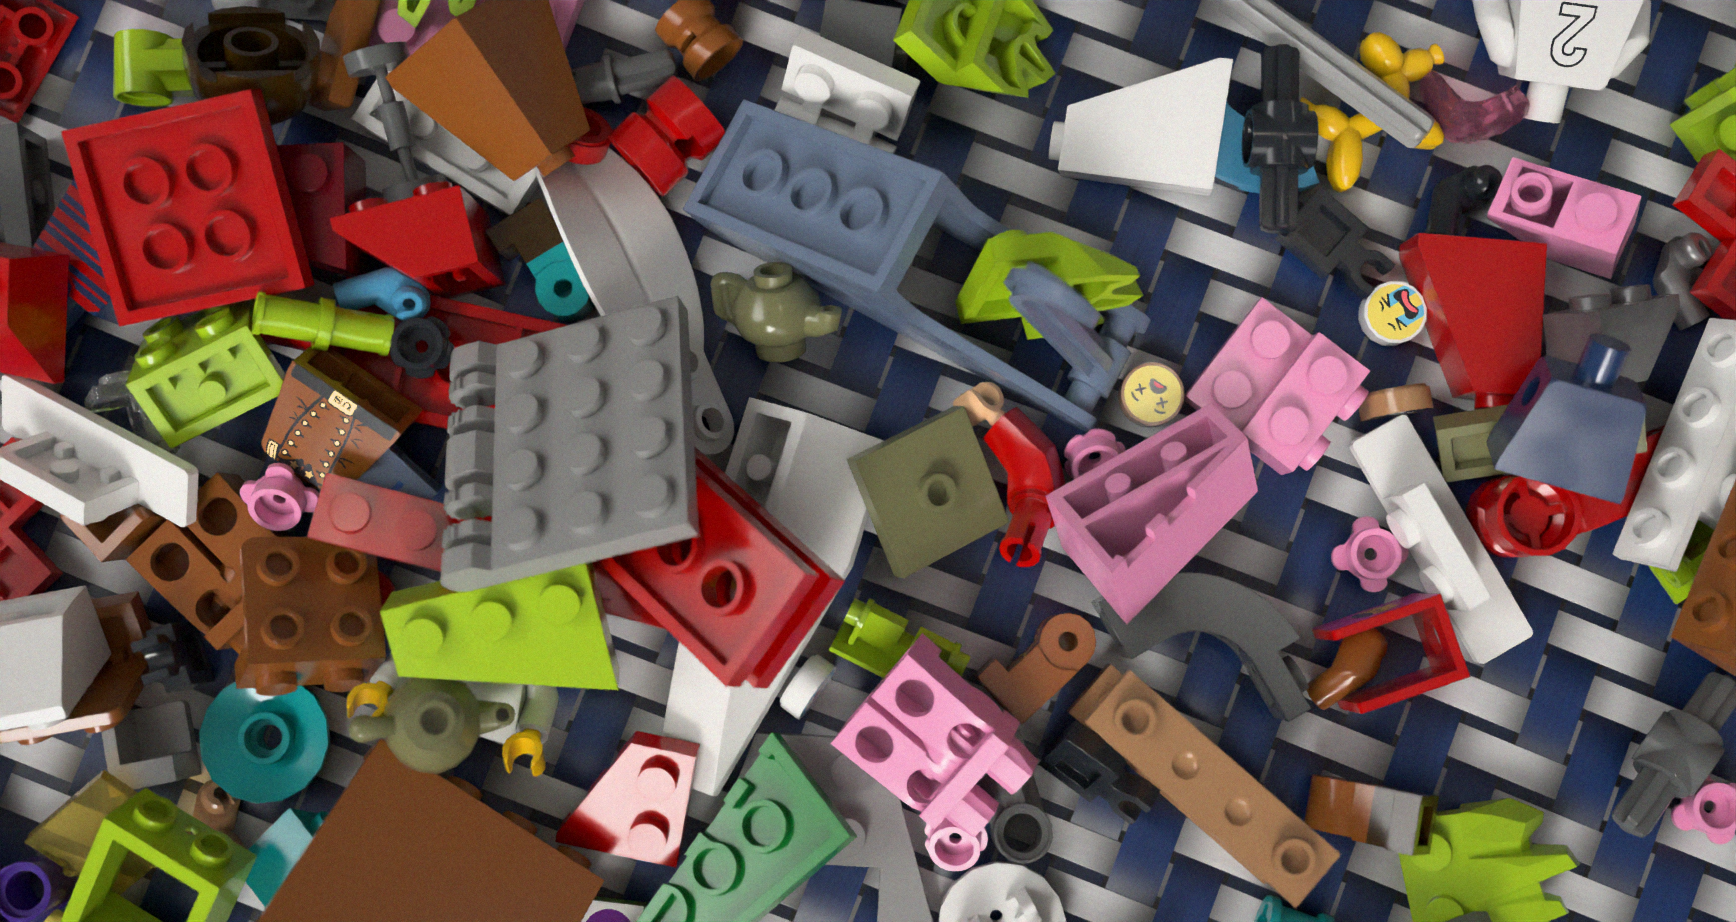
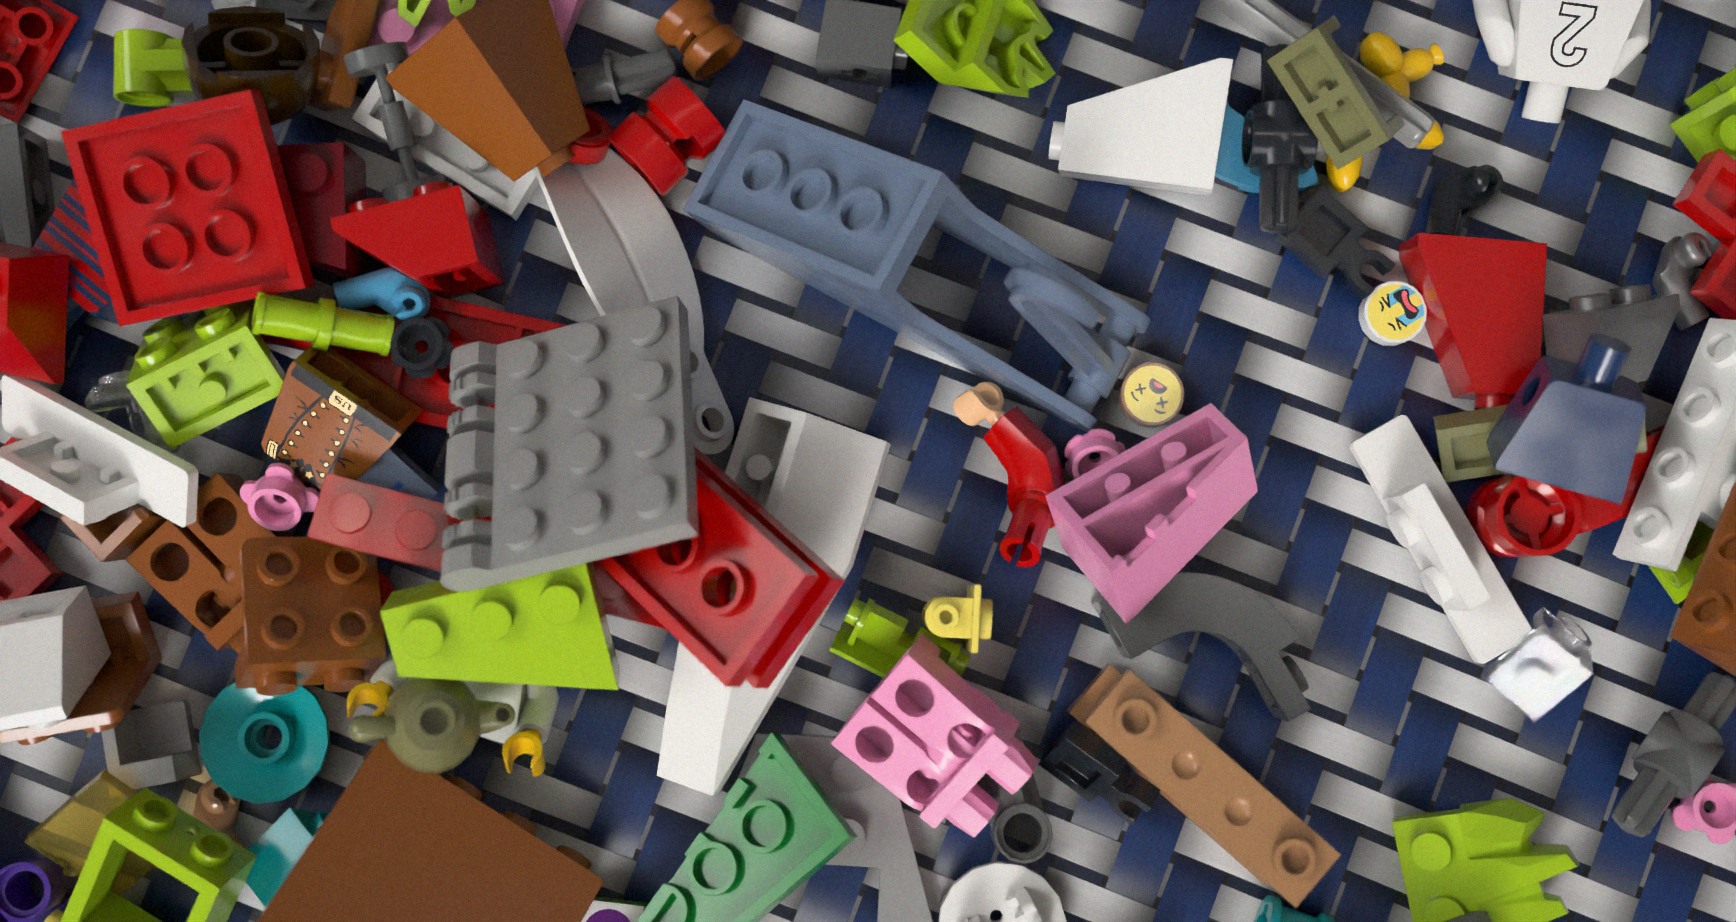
black plate [130,622,215,693] -> none
leg [485,198,595,322] -> none
wing [555,730,700,868] -> none
olive piece [710,262,842,362] -> none
white plate [775,28,920,154] -> none
white tile [780,654,836,720] -> none
olive plate [846,406,1009,578] -> none
bright pink plate [925,818,988,871] -> none
lime plate [955,230,1143,340] -> none
dark orange leg [972,613,1097,725] -> none
bright pink plate [1184,297,1370,475] -> none
leg [1304,774,1439,856] -> none
dark orange arm [1306,628,1388,710] -> none
red piece [1312,593,1471,714] -> none
bright pink plate [1331,516,1409,592] -> none
medium nougat tile [1358,383,1434,422] -> none
clear pink hair [1419,70,1530,144] -> none
bright pink slope [1487,157,1642,279] -> none
none -> light yellow hinge [922,585,993,653]
none -> olive hinge [1267,15,1405,170]
none -> clear bracket [1486,607,1593,722]

